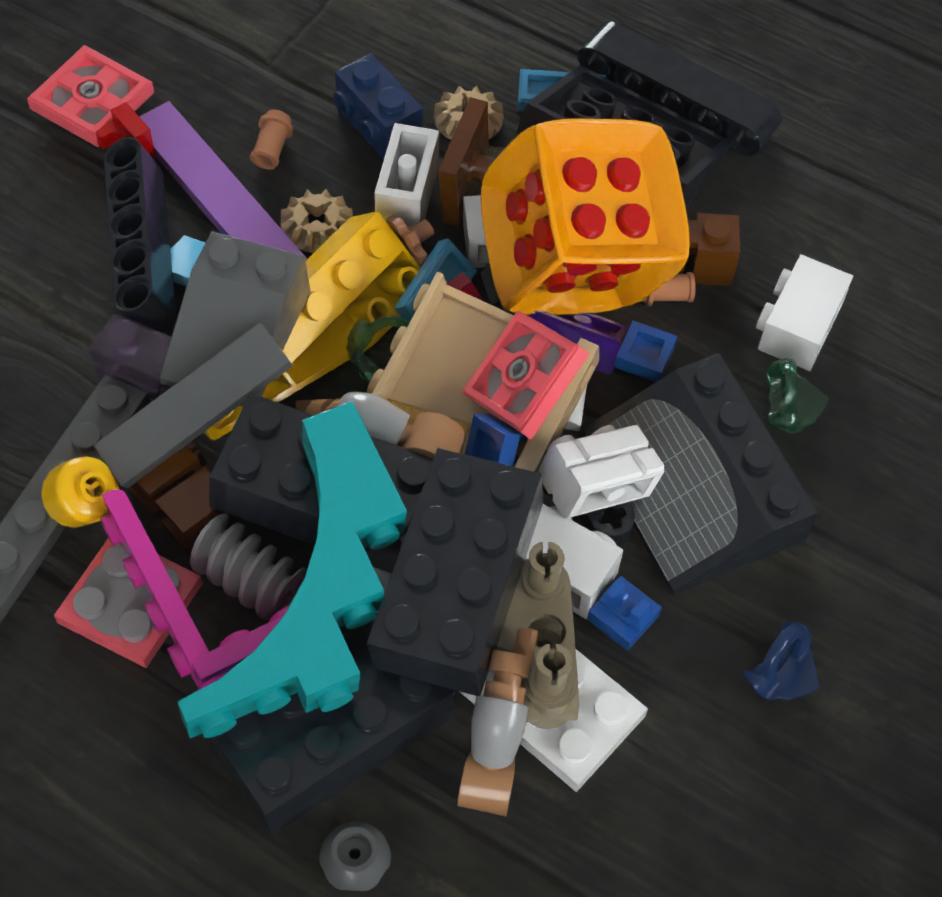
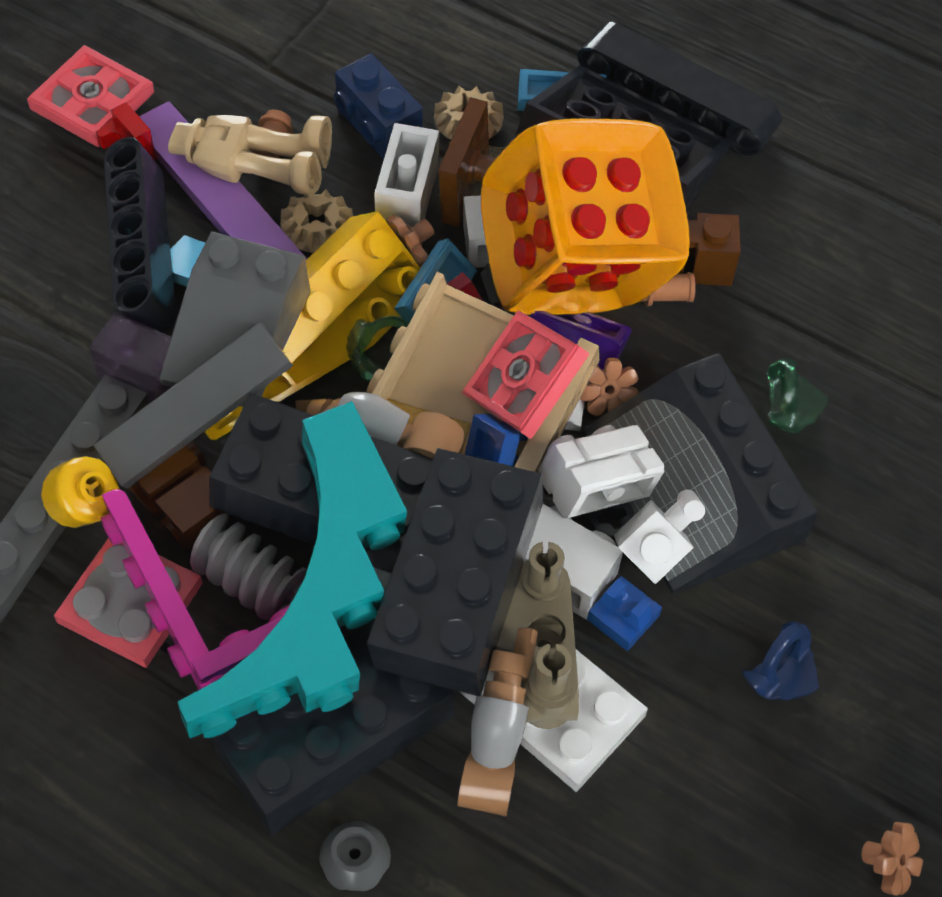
blue plate [614,320,678,382] -> none
white brick [756,254,853,371] -> none
none -> tan piece [168,115,332,195]
none -> nougat plant [580,358,639,416]
none -> white brick [614,490,705,584]
none -> nougat plant [862,822,923,896]

